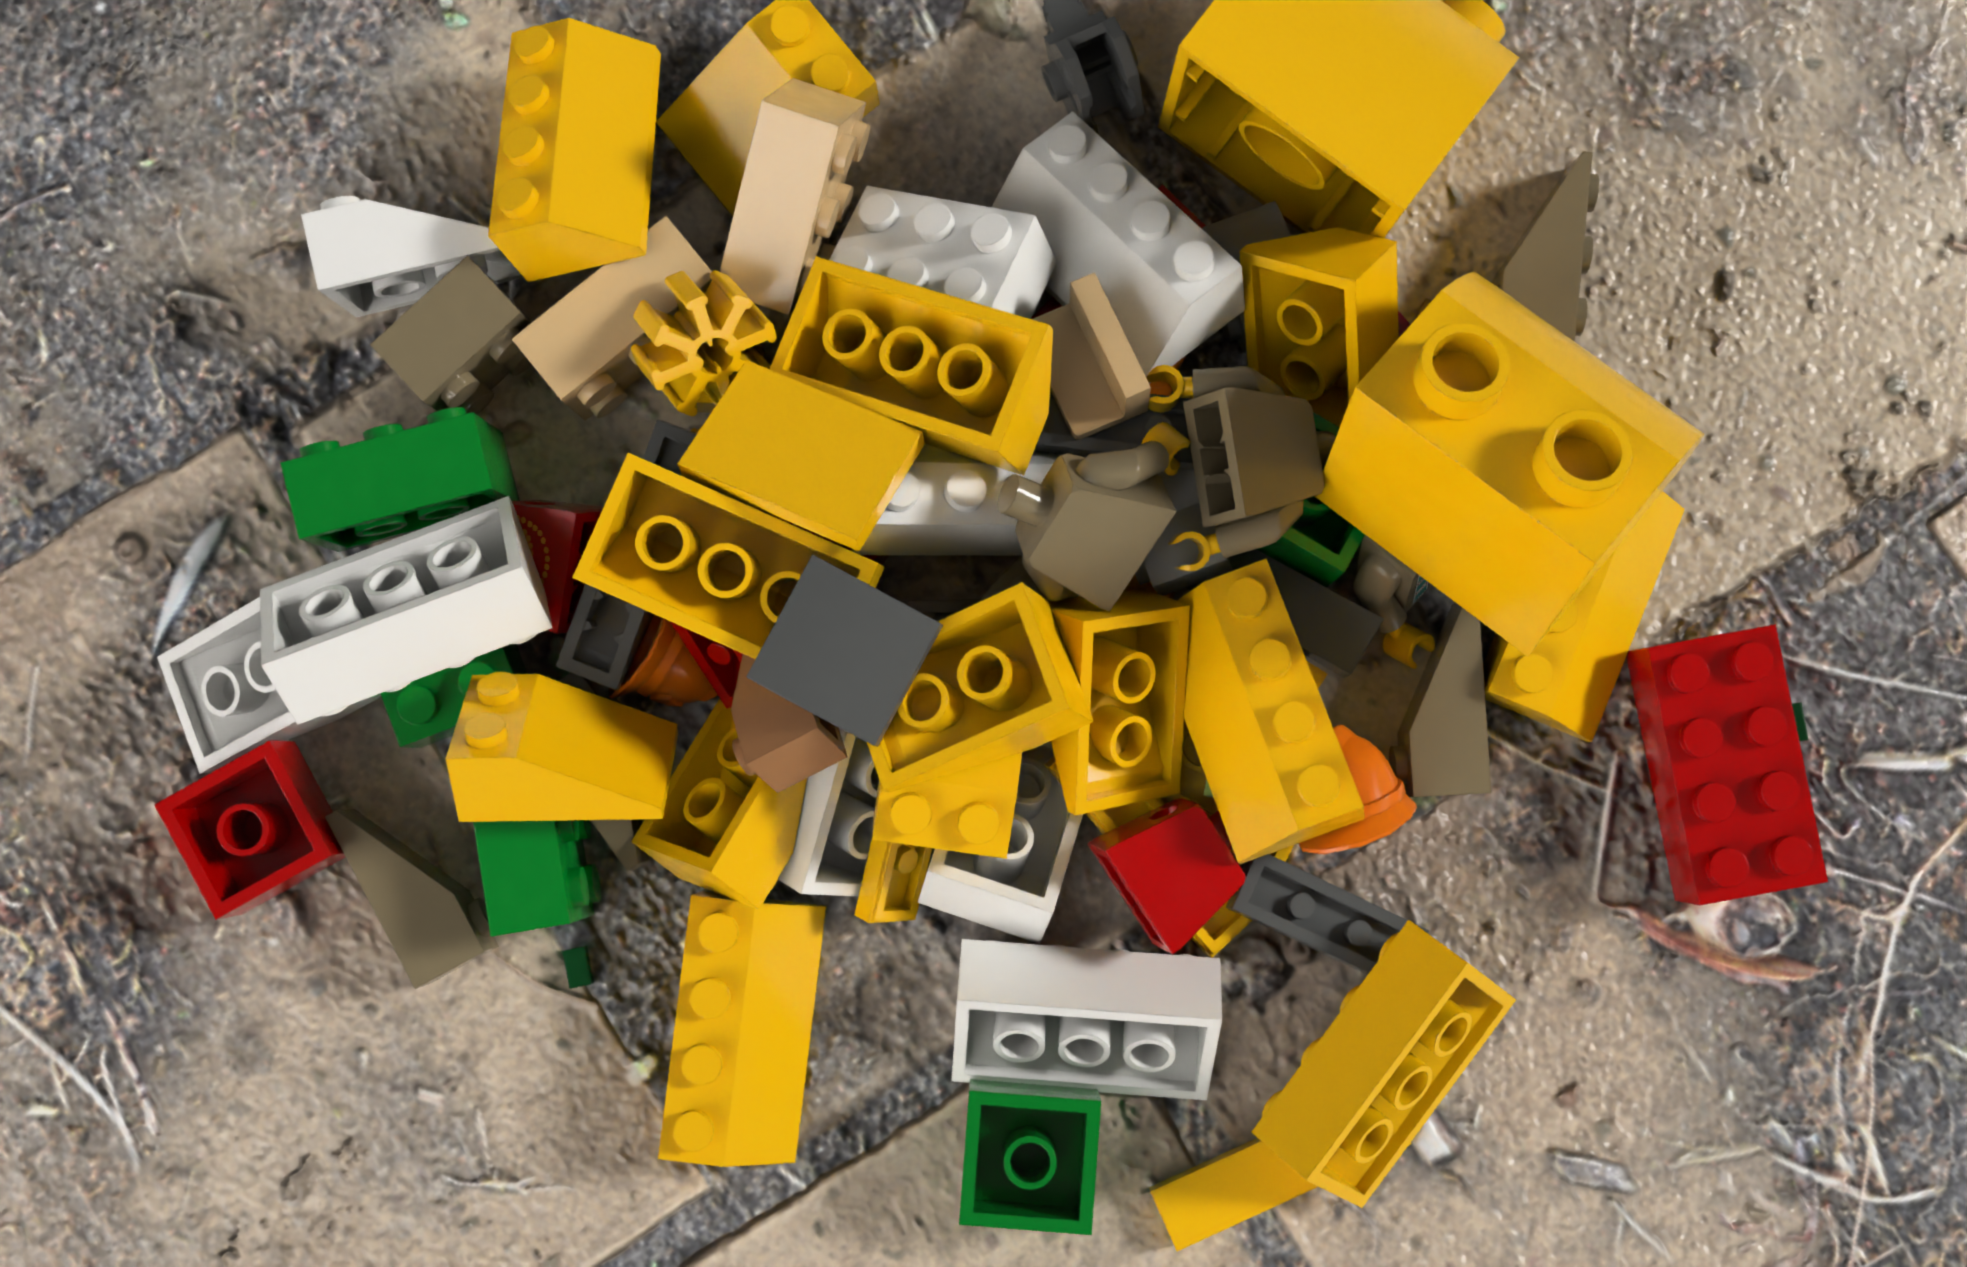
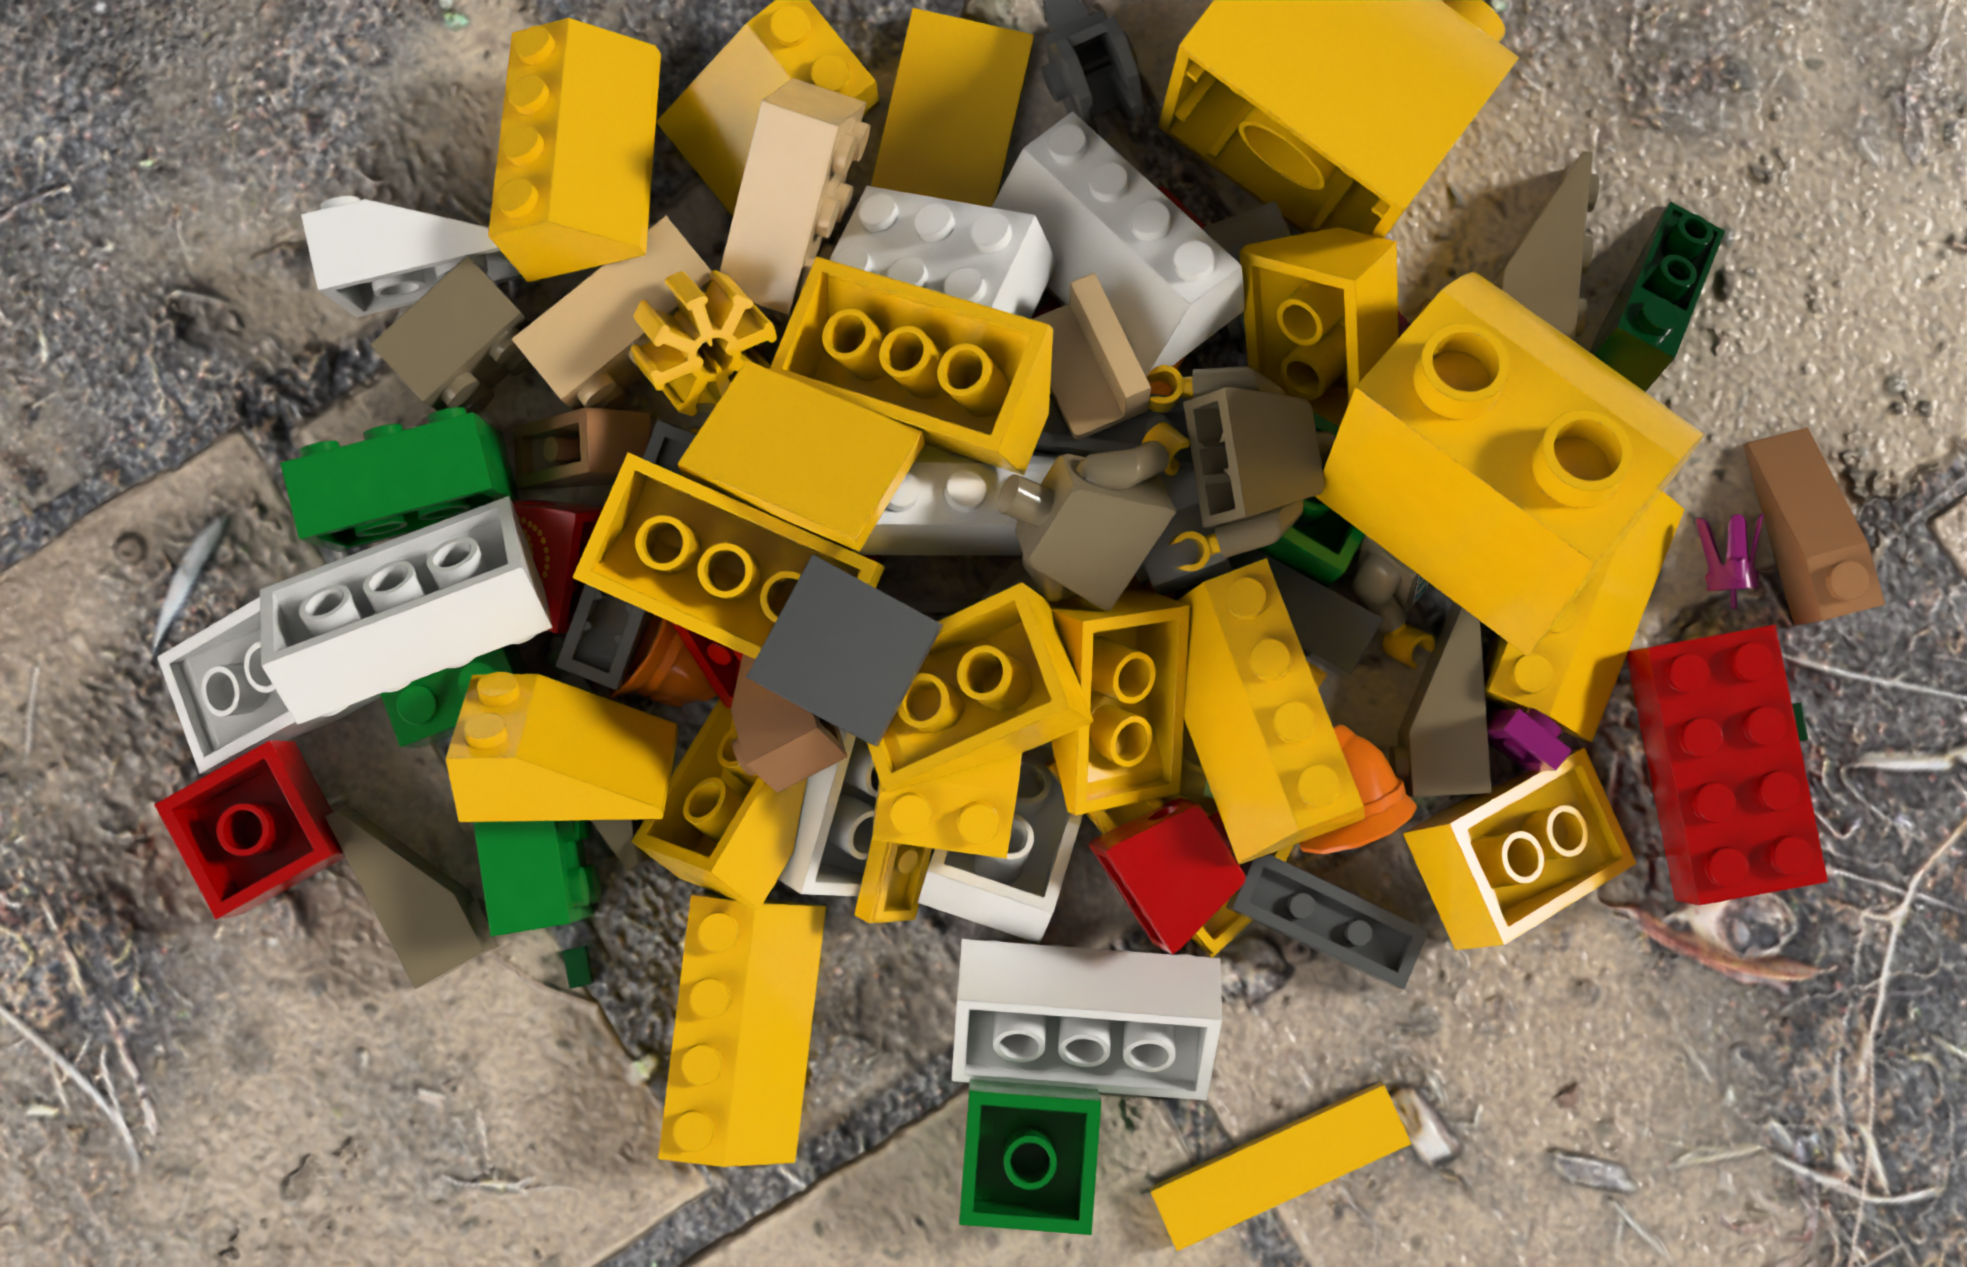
yellow slope [1251,920,1516,1208] -> none
none -> medium nougat slope [514,407,651,490]
none -> yellow tile [871,8,1034,207]
none -> yellow slope [1403,747,1637,950]
none -> magenta plate [1486,707,1572,771]
none -> dark green slope [1590,201,1725,392]
none -> magenta piece [1696,513,1764,609]
none -> medium nougat slope [1743,427,1886,626]

